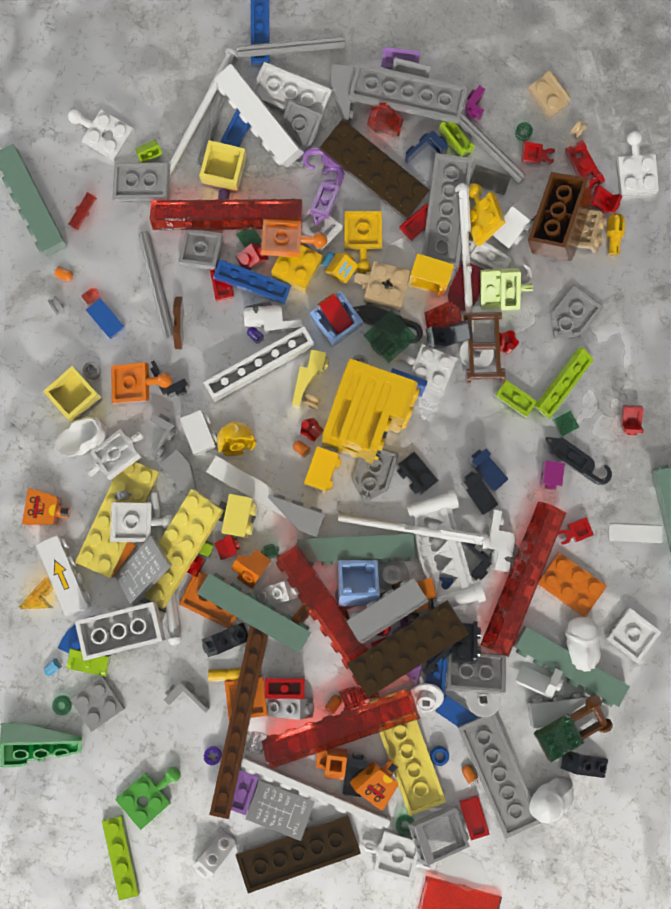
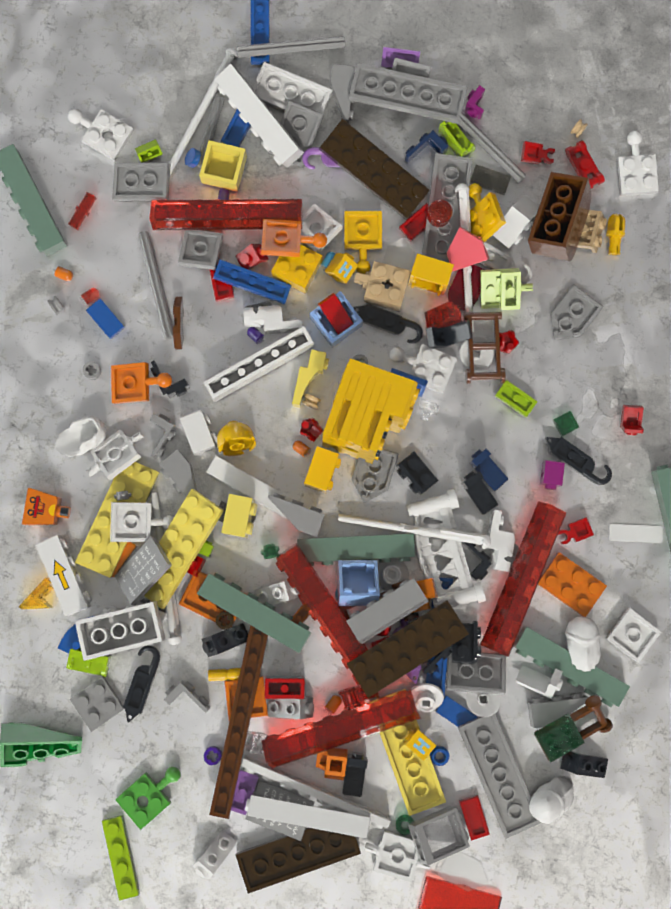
light yellow piece [43,366,102,422] -> none
dark azure piece [44,657,62,676] -> none
clear green plate [52,695,72,715] -> none
red bracket [215,535,240,560] -> none
orange brick [231,549,272,589] -> none
clear green plate [236,225,262,249] -> none
medium lavender plate [310,167,344,225] -> none
orange torso [350,759,399,811] -> none
clear green plate [363,310,417,364] -> none
clear red brick [367,102,403,137] -> none
orange piece [462,765,479,787] -> none
clear green bush [515,122,533,142] -> none
tan bracket [528,70,570,118] -> none
lime plate [534,347,594,419] -> none
red bracket [590,185,623,214] -> none
none -> black plate [123,645,160,723]
none -> blue tile [185,148,201,168]
none -> dark brown bush [216,611,234,629]
none -> white brick [245,795,371,839]
none -> yellow brick [404,727,436,761]
none -> clear red head [427,199,453,227]
none -> coral slope [447,227,489,272]

